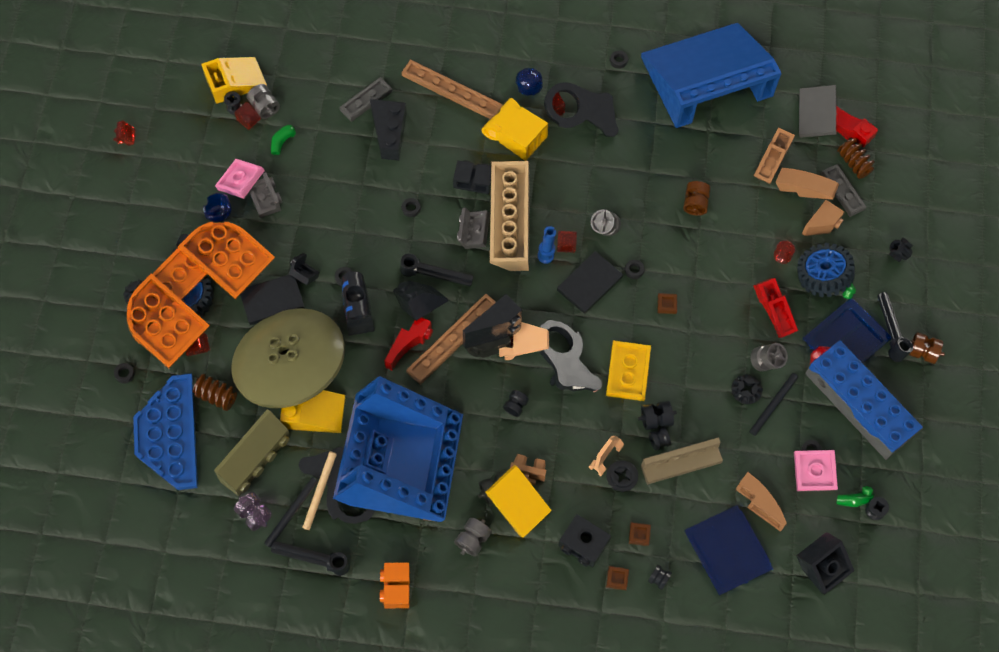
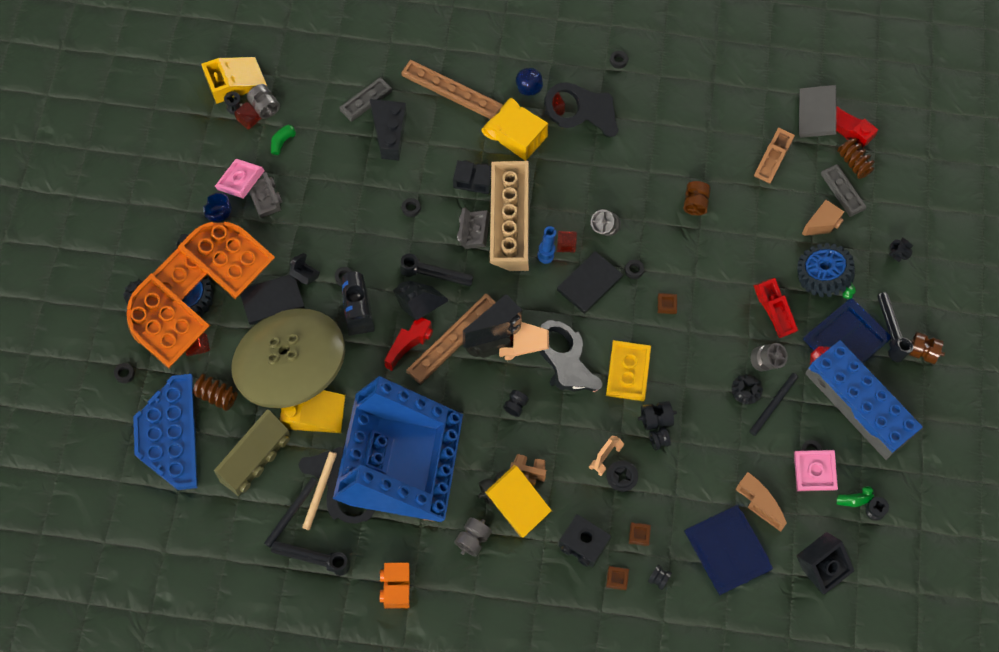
clear red tile [113,120,135,146] -> none
clear purple wheel [233,492,272,531] -> none
blue slope [641,23,781,128] -> none
dark tan fence [641,437,723,485] -> none
clear red wheel [774,241,795,264] -> none
medium nougat slope [776,168,839,200] -> none

